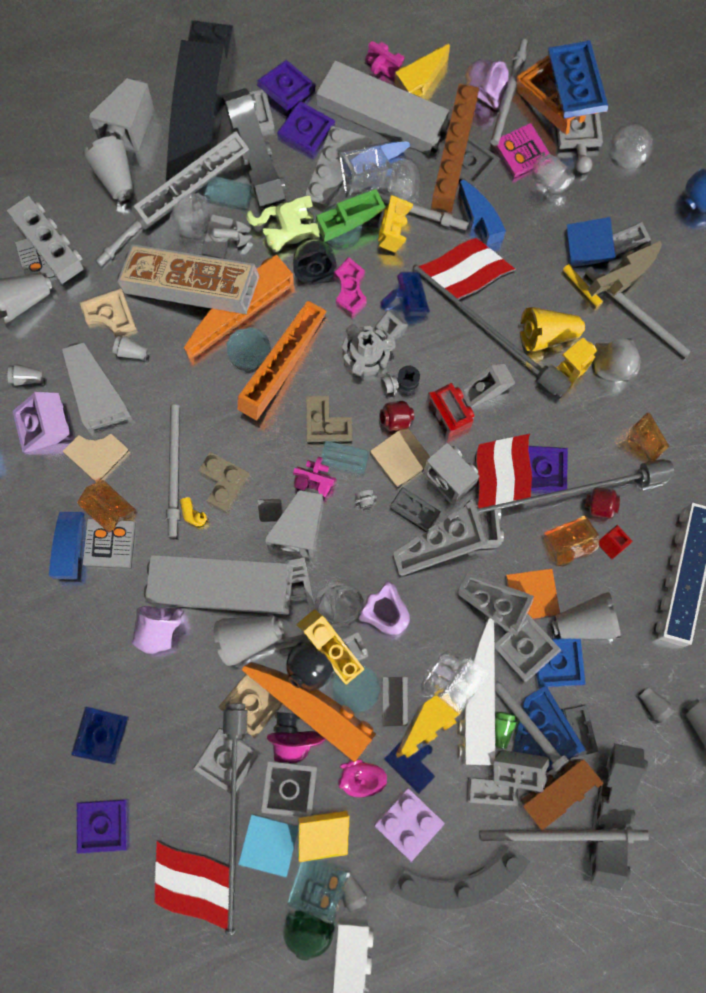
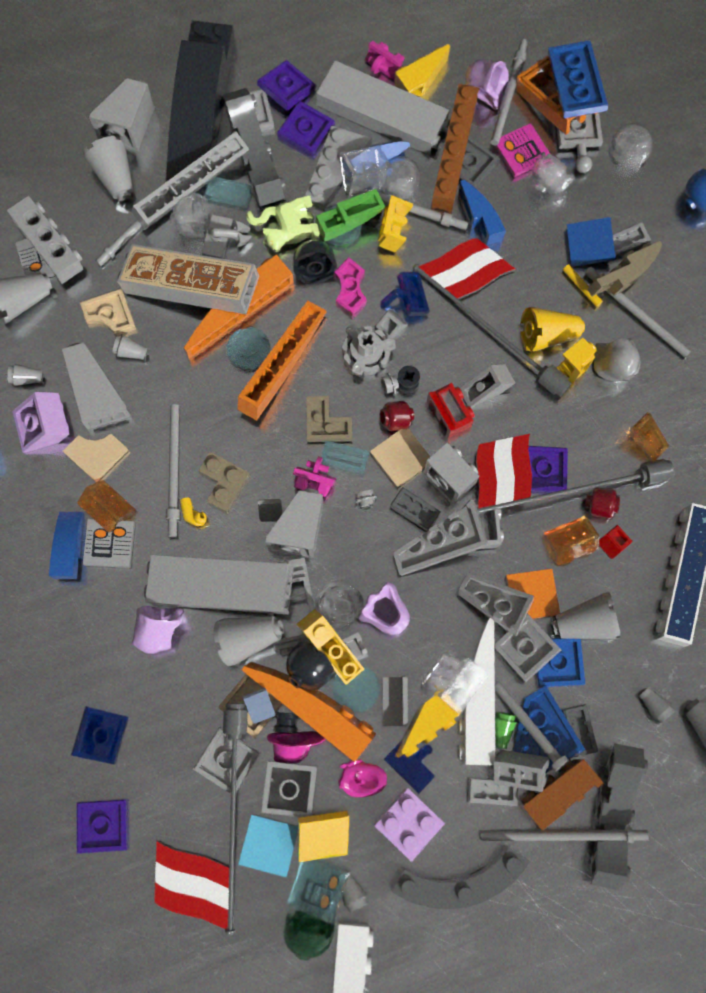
none -> sand blue slope [243,688,275,724]

